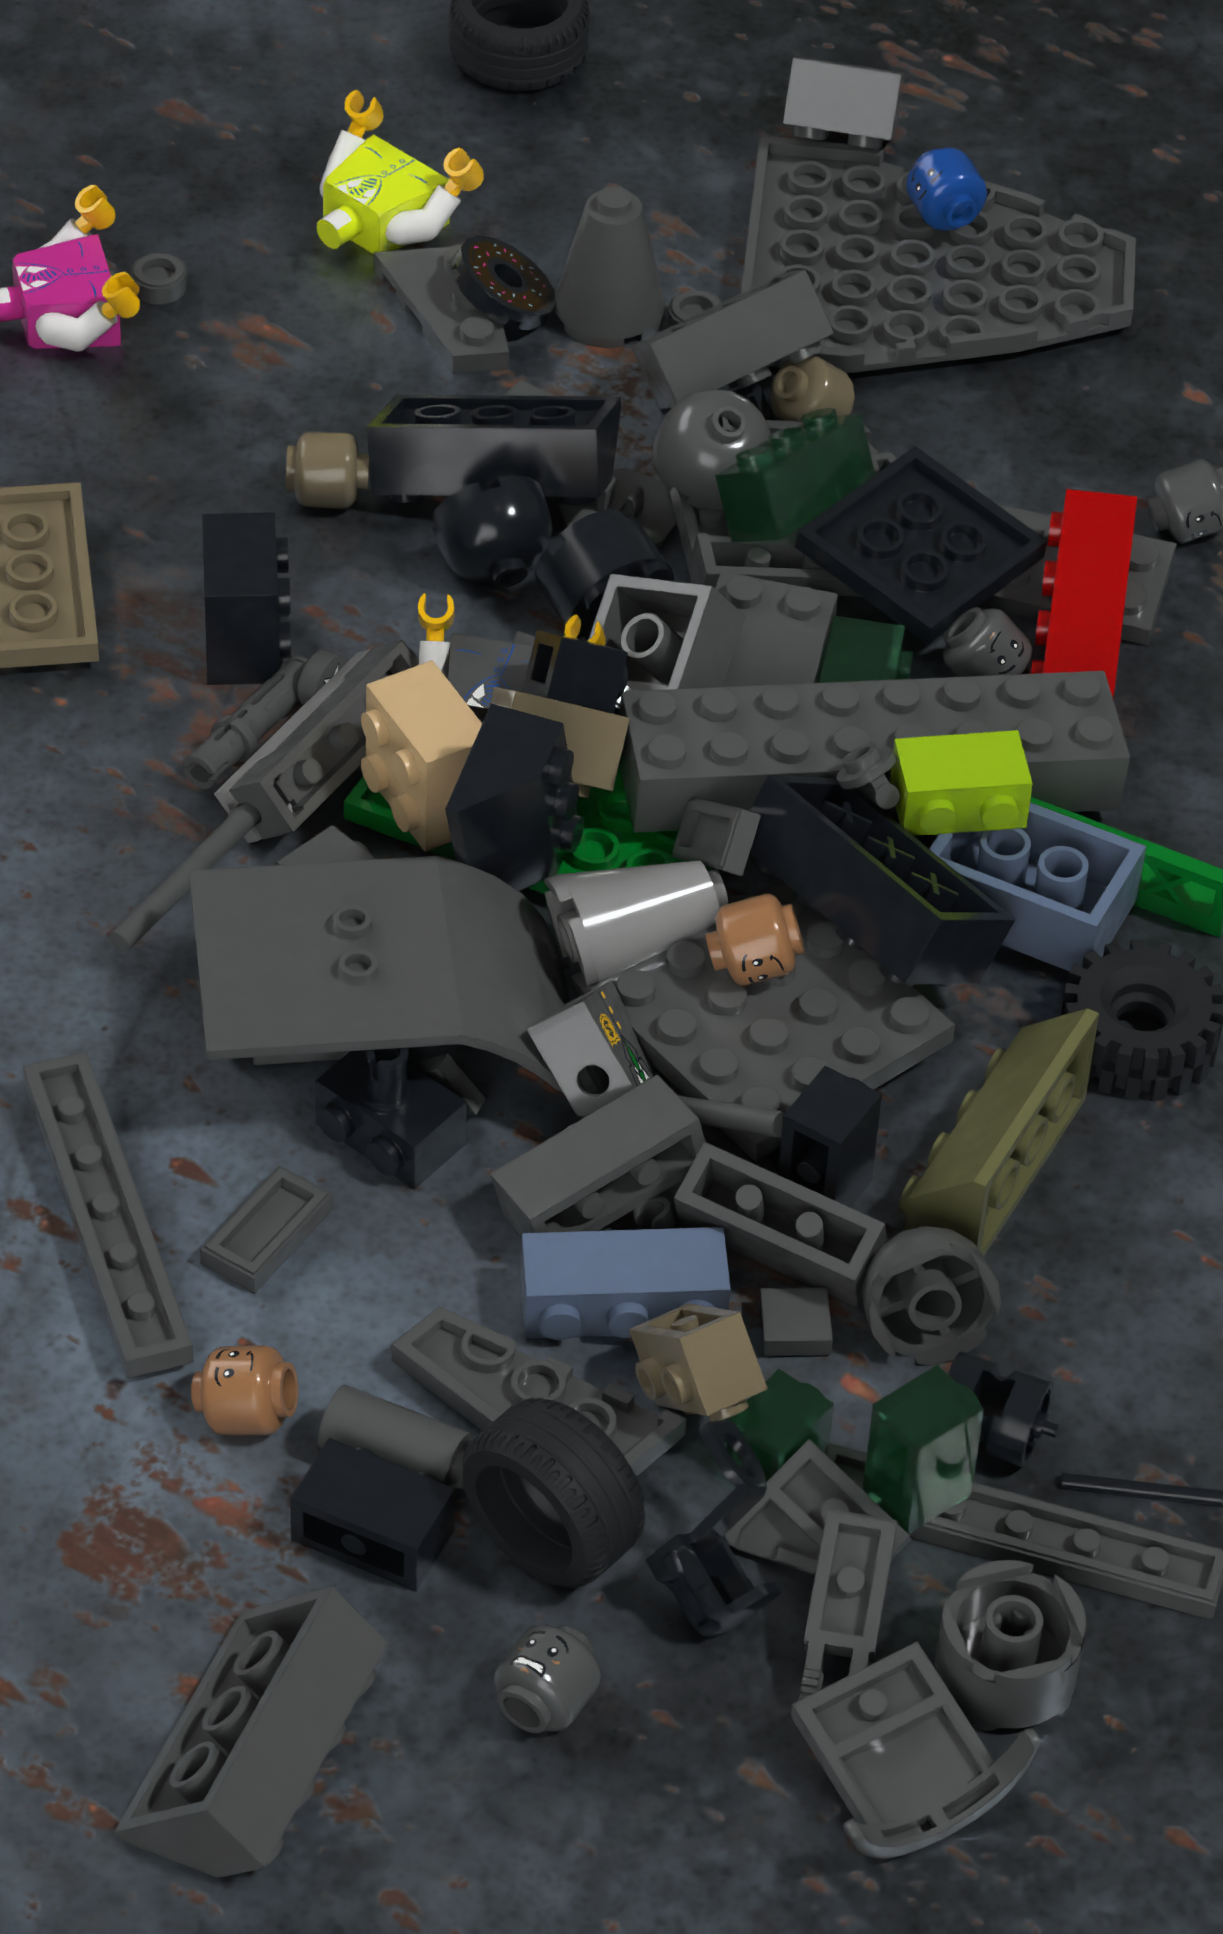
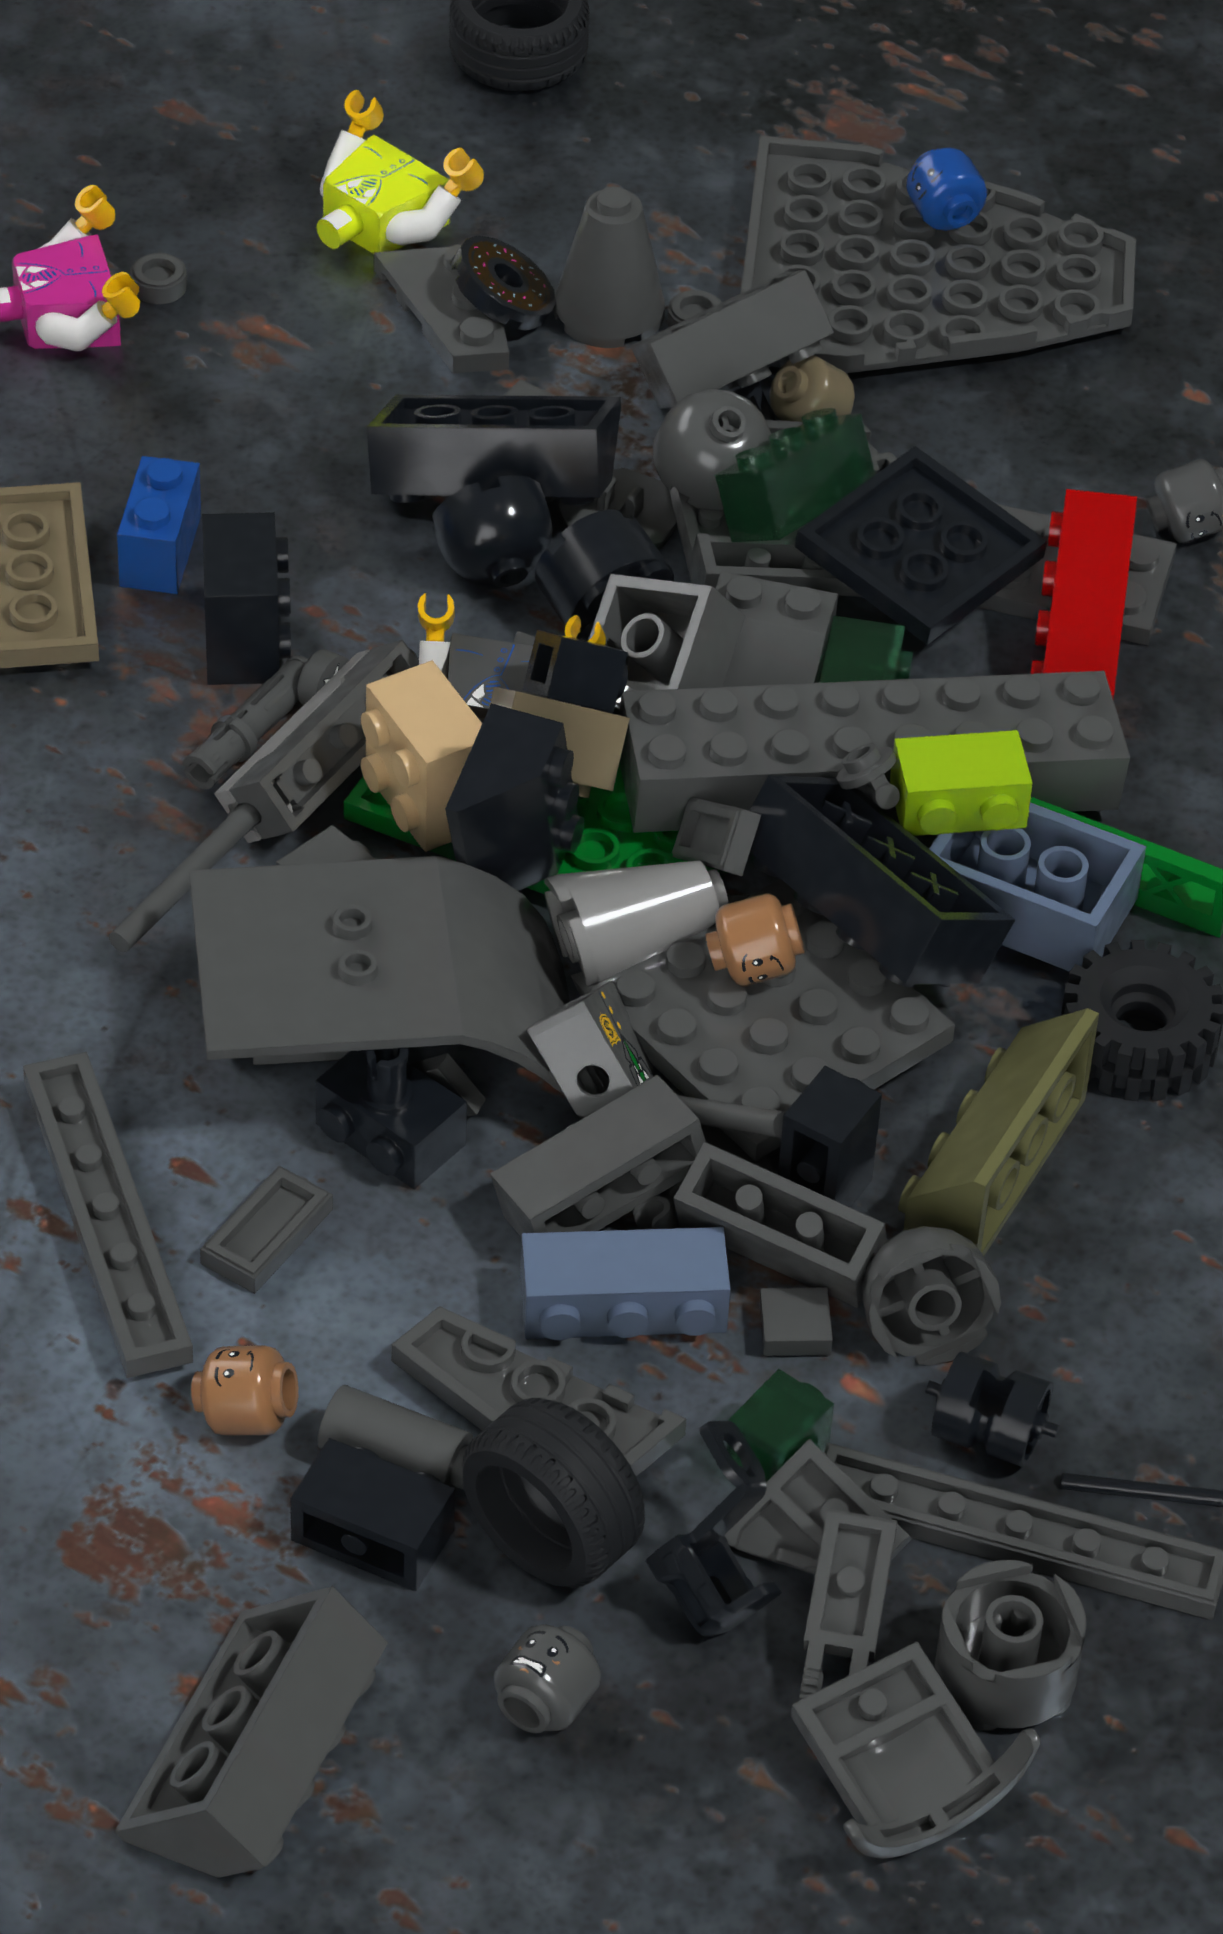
dark tan head [286,431,370,509] -> none
dark tan brick [629,1303,767,1421] -> none
brick [783,57,906,149] -> none
clear green brick [862,1364,984,1535] -> none
dark grey head [943,607,1033,677] -> none
none -> blue brick [117,456,201,594]

